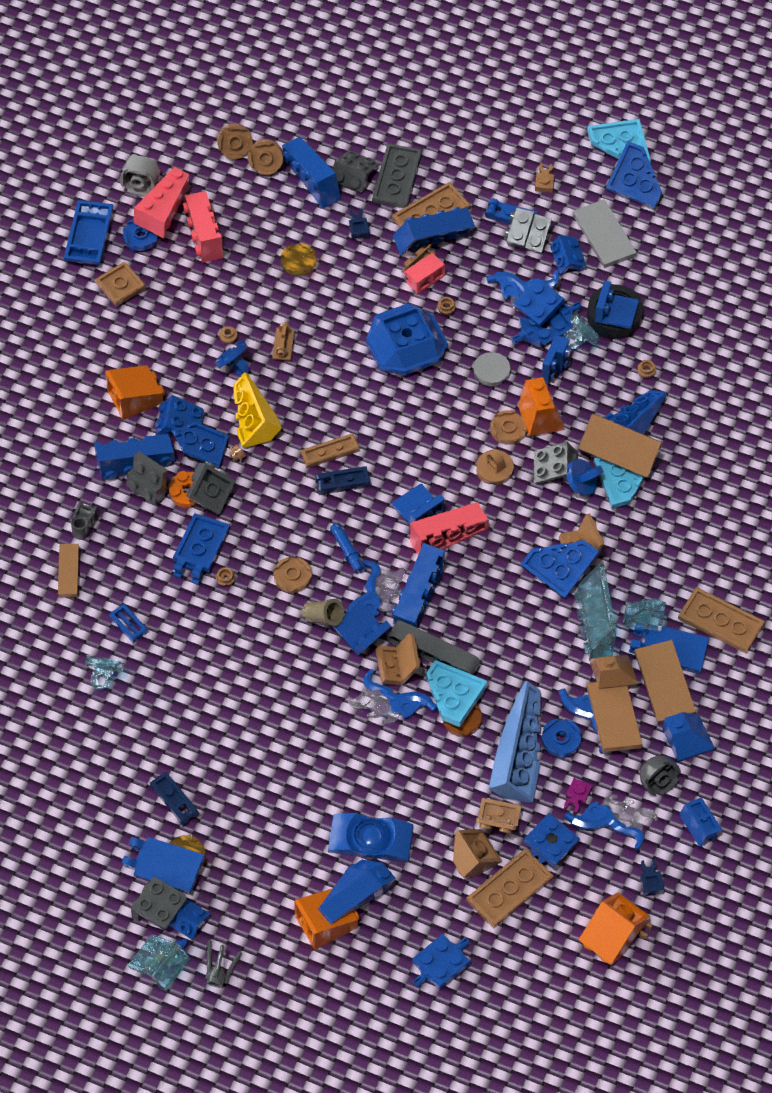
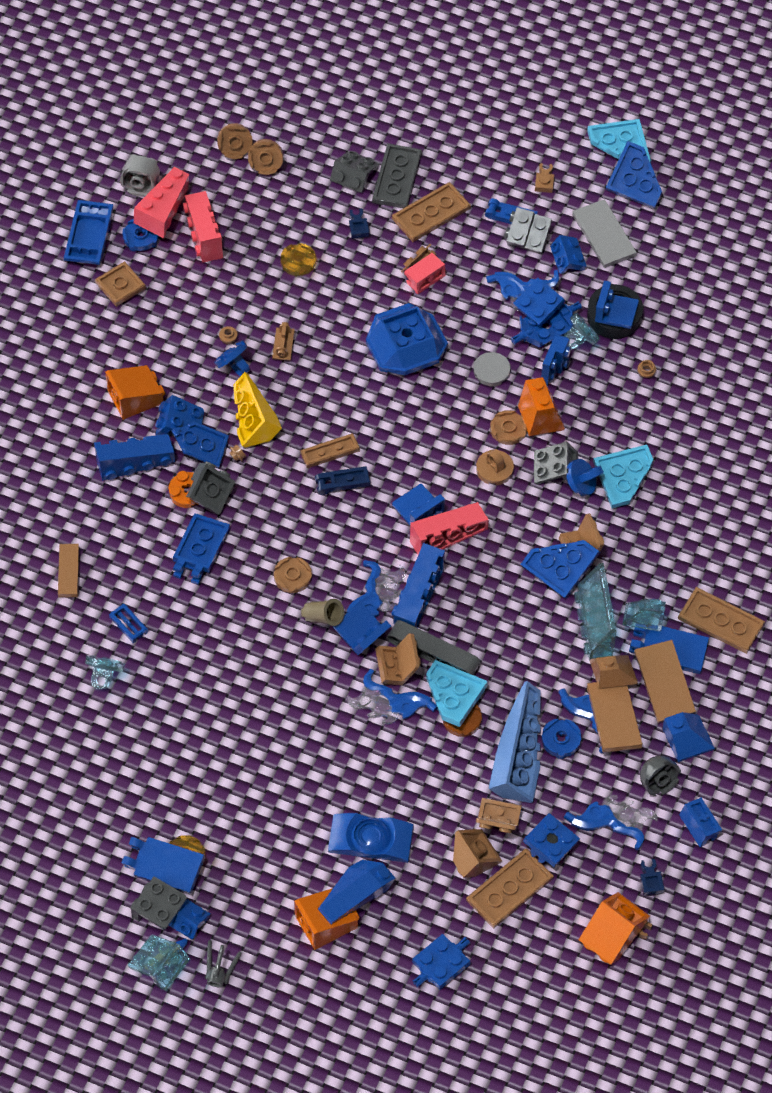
dark grey piece [71,502,99,540] -> none
dark grey plate [126,451,168,504] -> none
dark blue plate [150,772,199,826] -> none
medium nougat plate [216,567,235,586] -> none
blue wedge [282,137,341,209] -> none
blue pin [330,522,366,574] -> none
blue wedge [393,207,475,255] -> none
medium nougat plate [437,297,456,315] -> none
magenta plate [563,778,592,815] -> none
medium nougat tile [578,413,662,477] -> none
blue wedge [604,390,667,434] -> none

